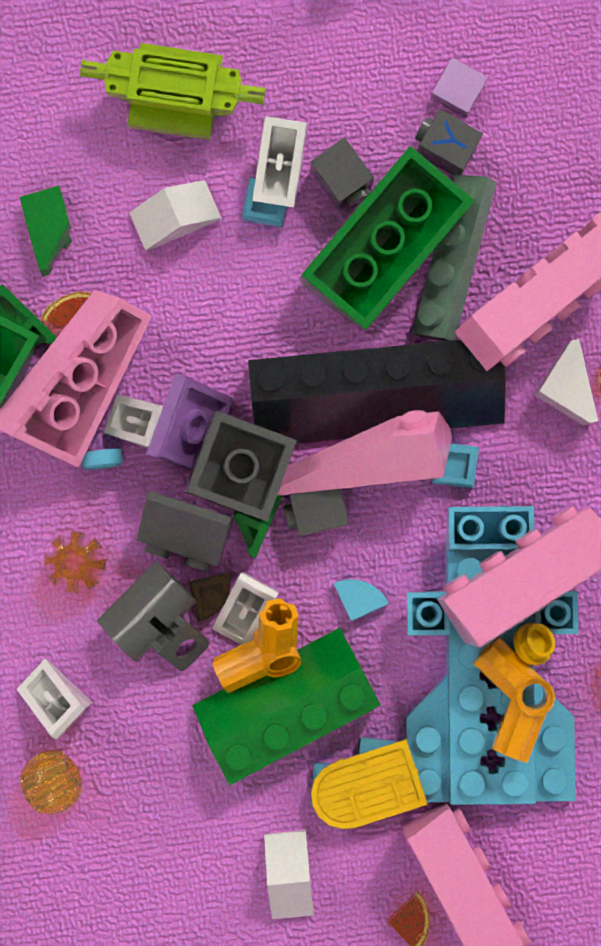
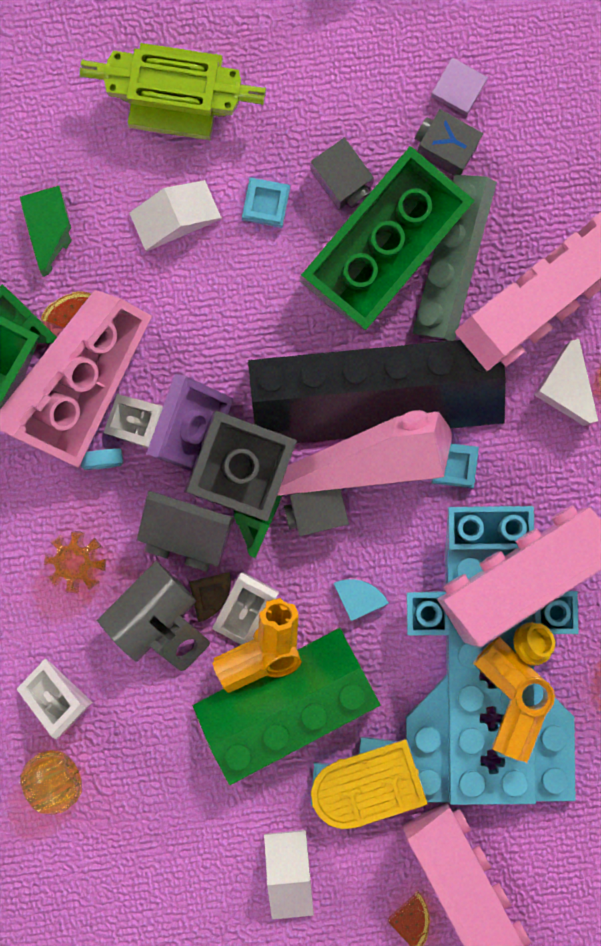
white slope [252,116,307,207] -> none

